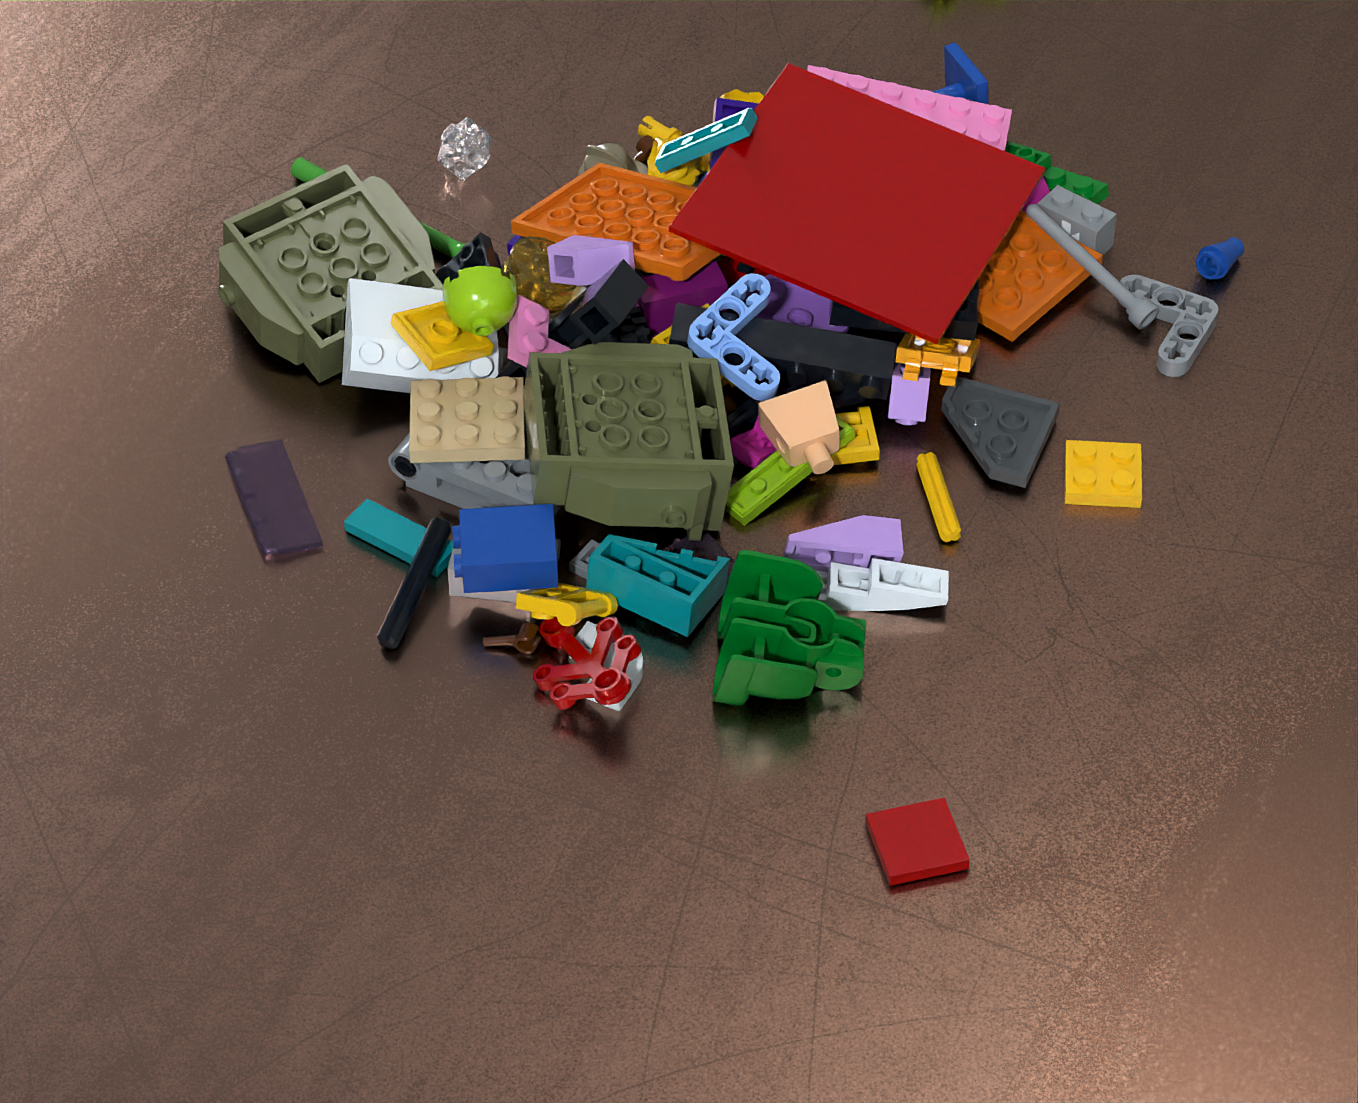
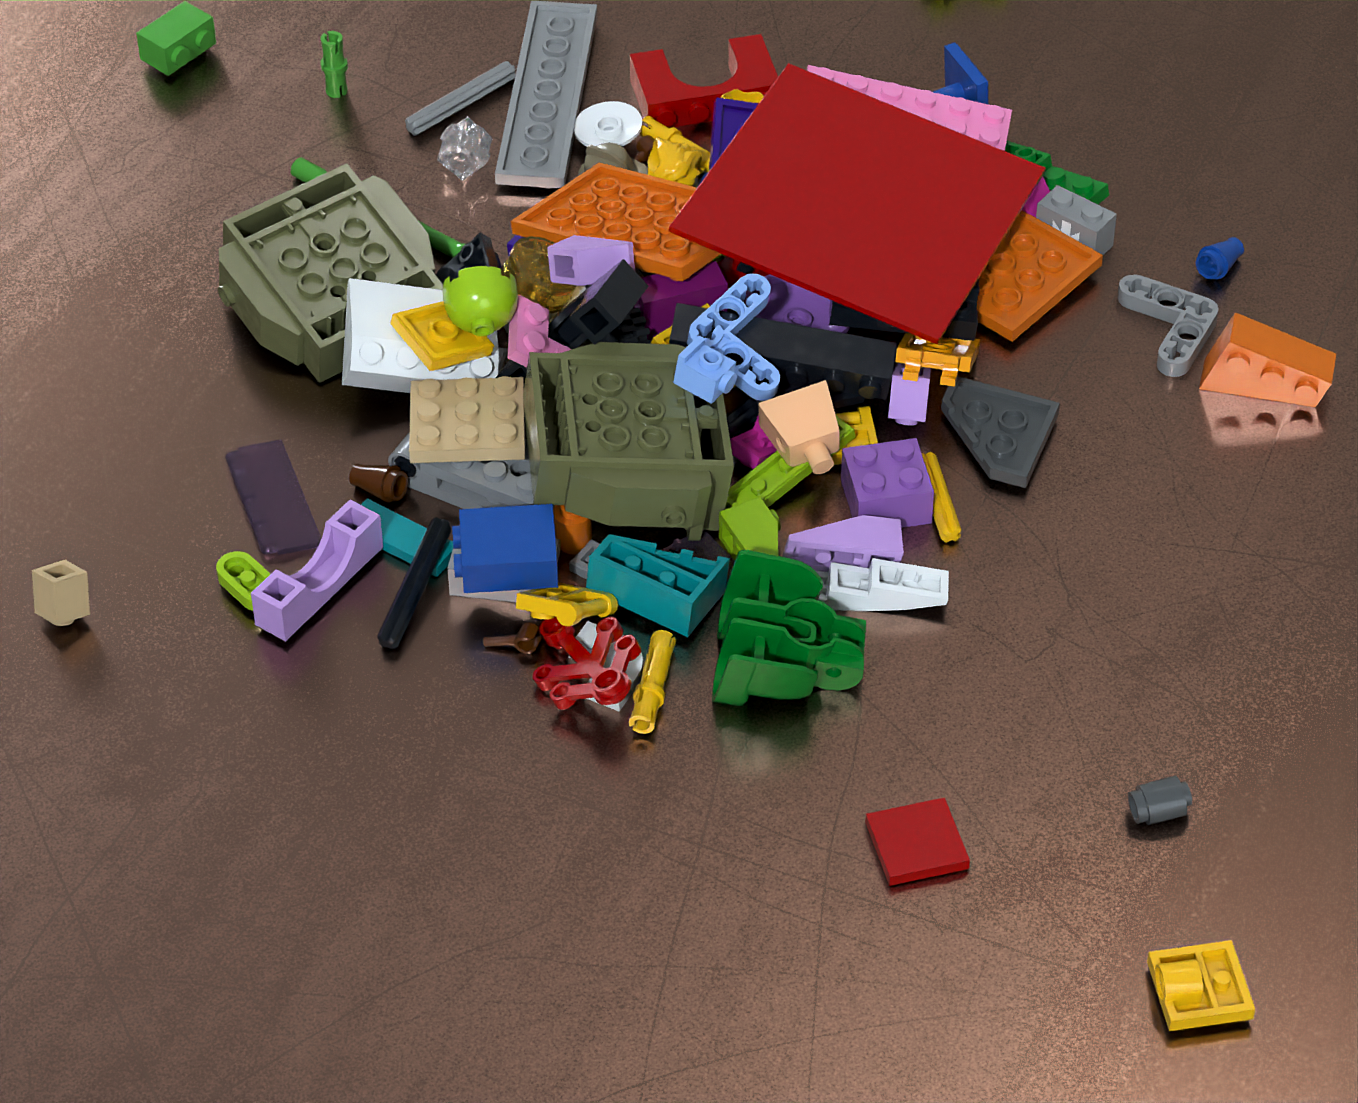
teal tile [654,108,758,173] -> none
light grey piece [1026,204,1159,330] -> none
yellow plate [1064,440,1142,508] -> none
none -> tan brick [32,560,90,626]
none -> bright green brick [136,1,216,76]
none -> lime plate [216,551,270,611]
none -> lavender arch [251,500,383,641]
none -> bright green pin [320,31,348,98]
none -> reddish brown cone [349,463,408,502]
none -> light grey axle [405,61,516,135]
none -> light grey plate [495,1,597,188]
none -> orange brick [553,505,592,554]
none -> white dish [574,101,642,146]
none -> yellow pin [629,630,676,734]
none -> red arch [630,34,778,129]
none -> light blue brick [673,336,737,404]
none -> lime slope [719,497,781,561]
none -> medium lavender brick [841,438,934,528]
none -> dark grey brick [1128,775,1192,825]
none -> yellow plate [1147,940,1255,1031]
none -> orange wedge [1199,312,1336,407]

